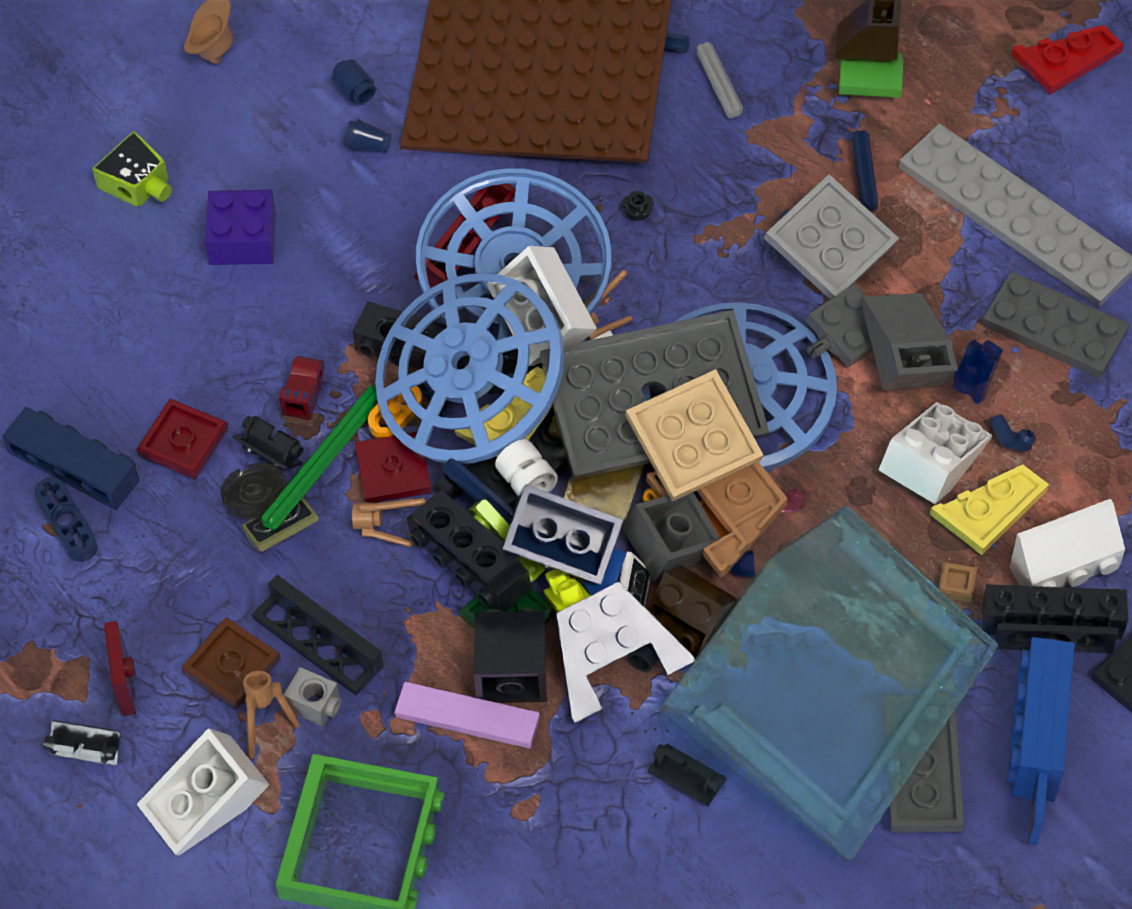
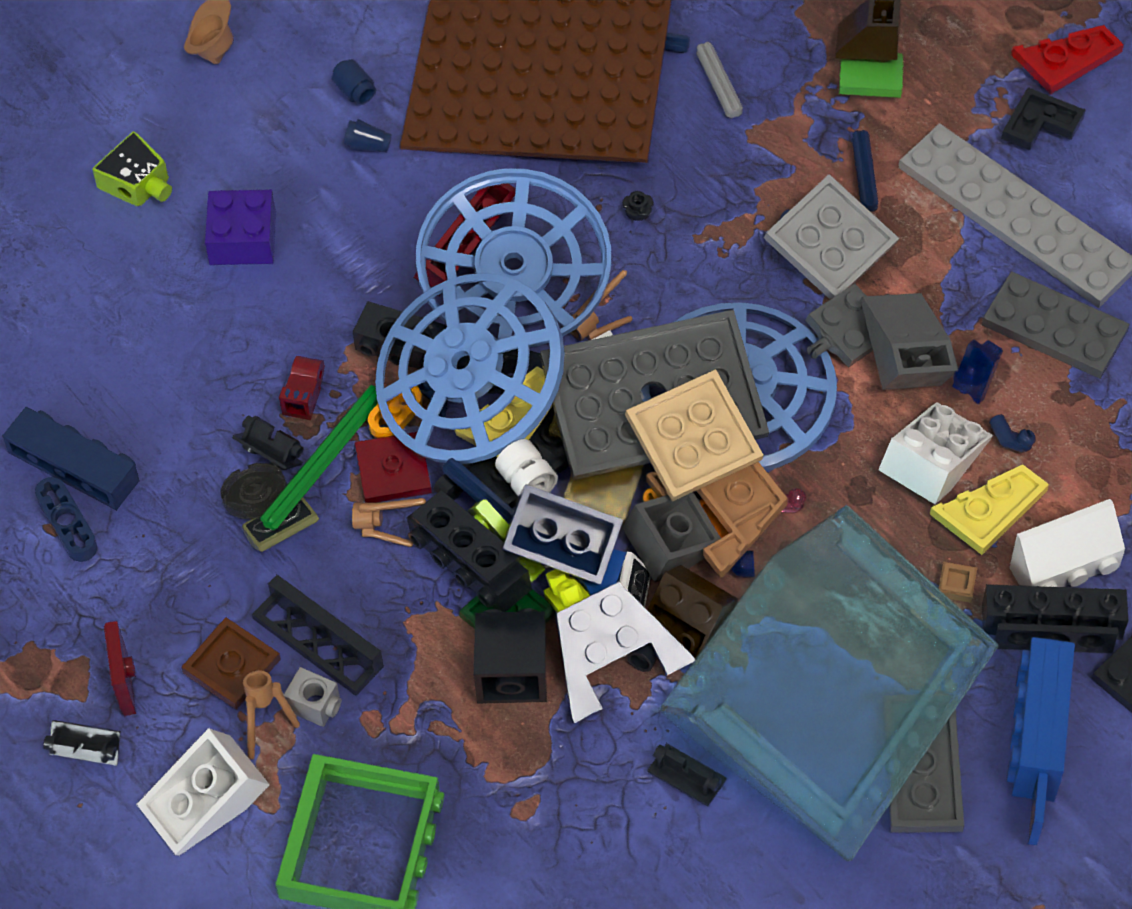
dark red plate [136,398,229,480] -> none
lavender tile [394,682,540,749] -> none
white slope [487,246,597,366] -> none
none -> black plate [1001,87,1085,150]

